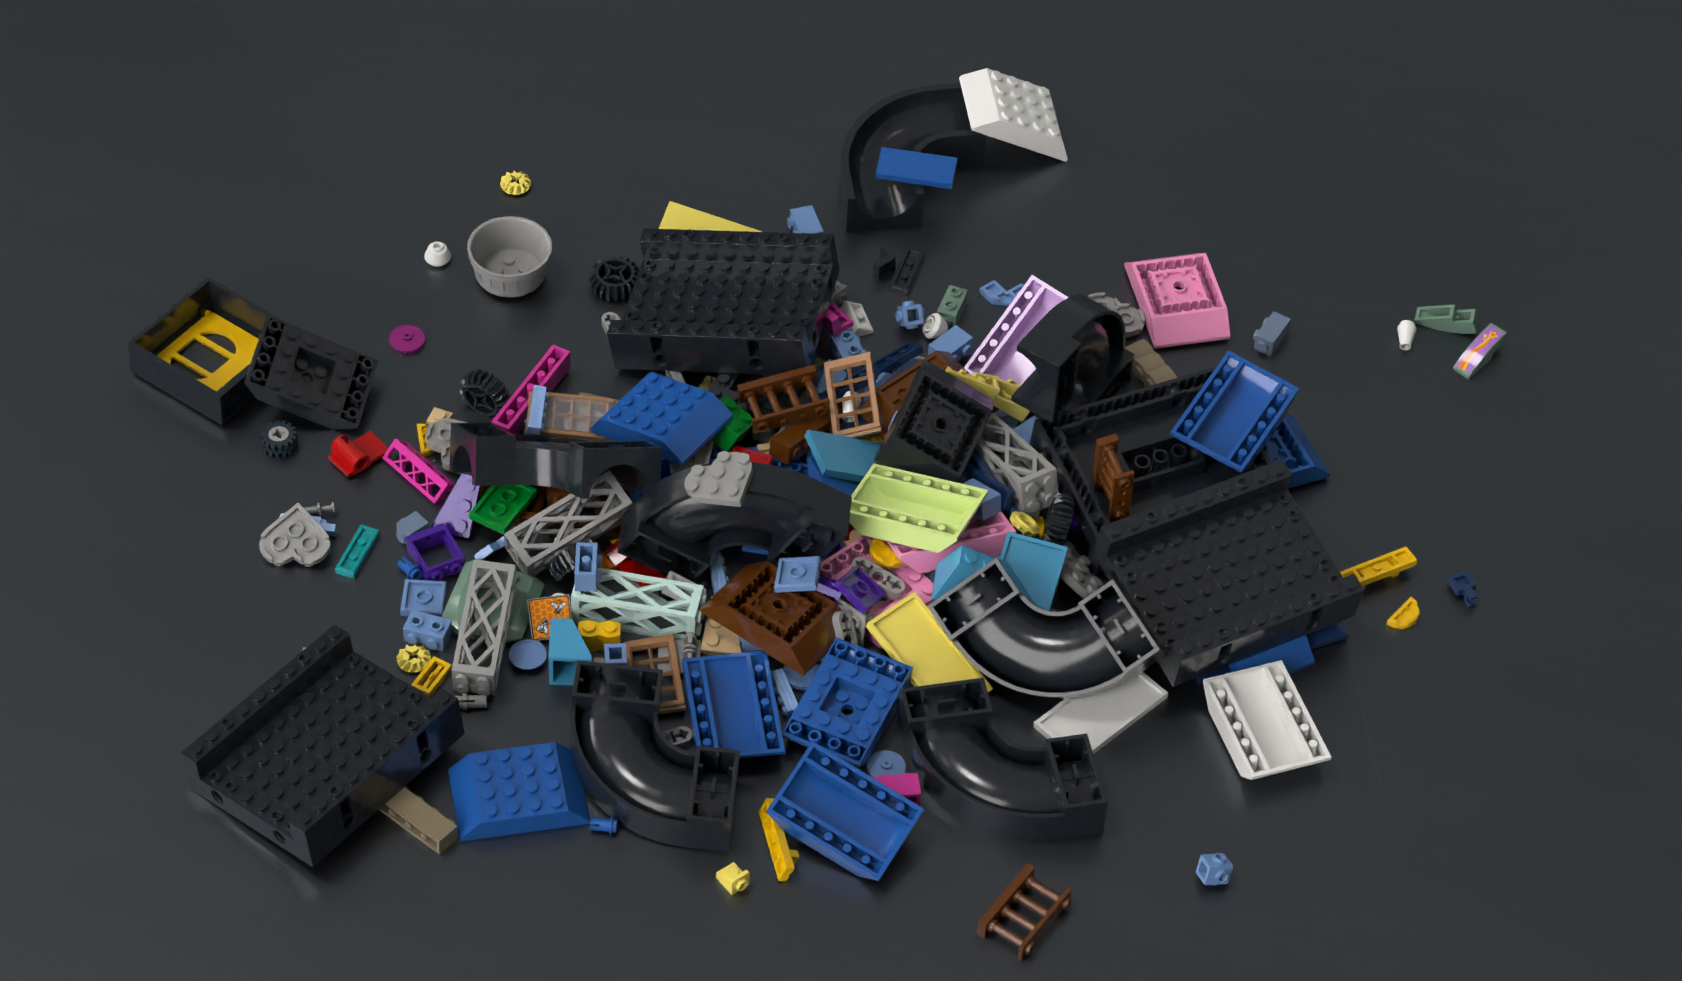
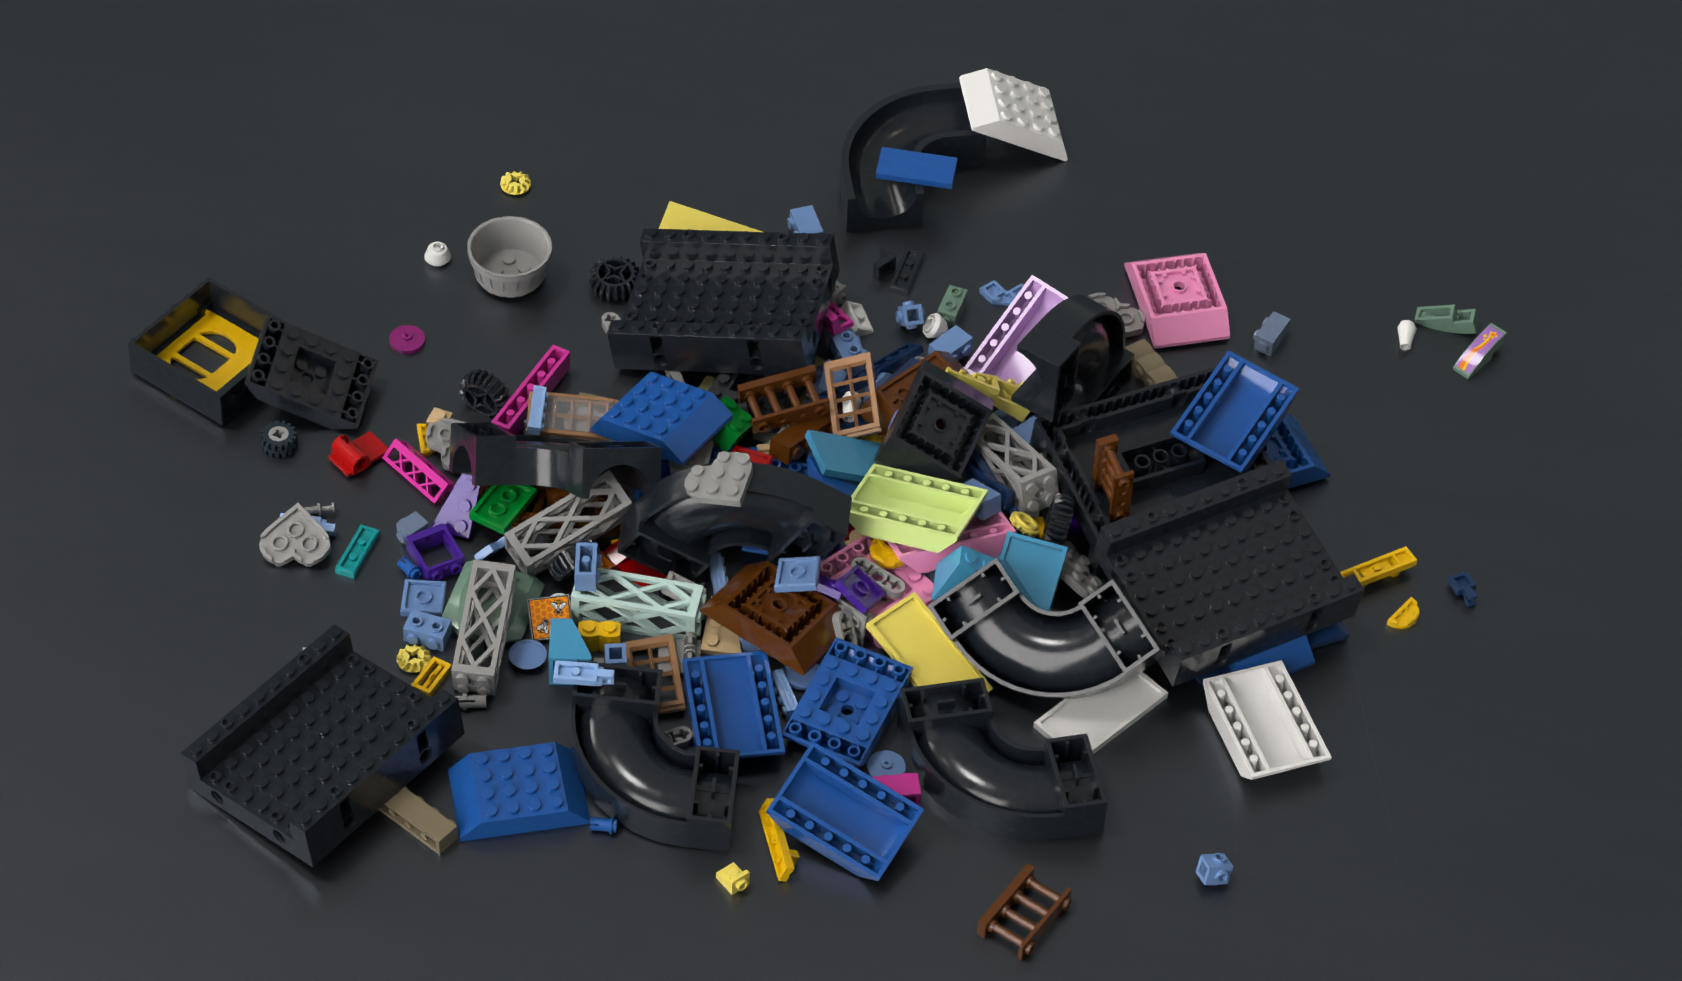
none -> light blue hinge [553,661,615,686]

